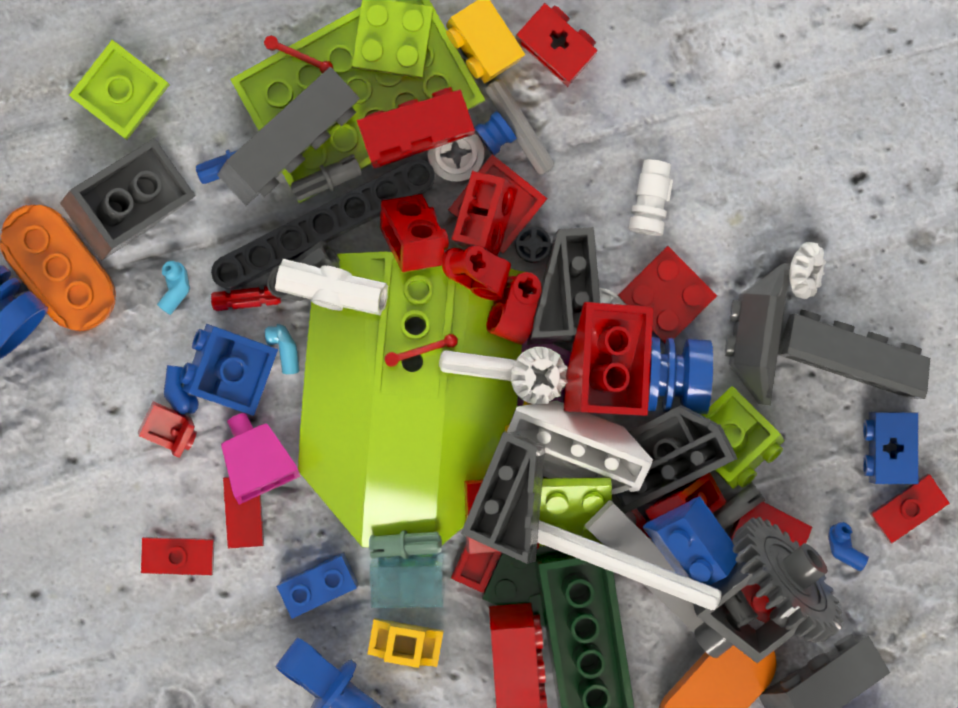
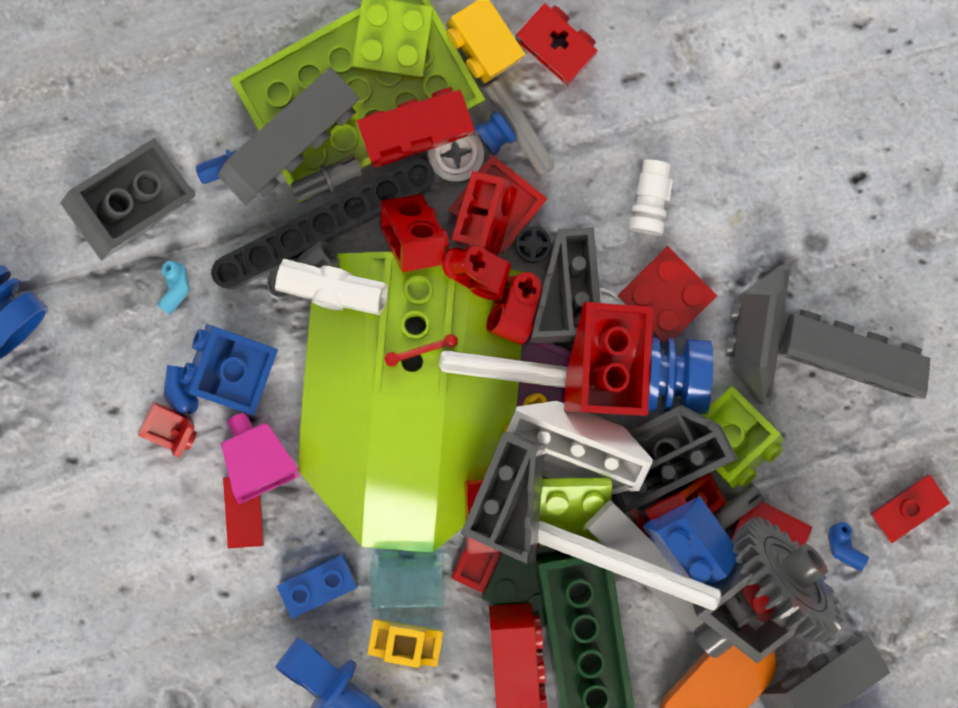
orange tile [0,205,116,331] -> none
lime plate [69,40,170,140] -> none
red plate [141,537,215,576] -> none
red axle [211,286,281,311] -> none
red hinge [264,35,333,74] -> none
medium azure arm [265,324,300,375] -> none
sand green axle [369,530,442,559] -> none
white gear [511,347,568,405] -> none
white gear [789,242,826,299] -> none
blue brick [863,412,919,484] -> none

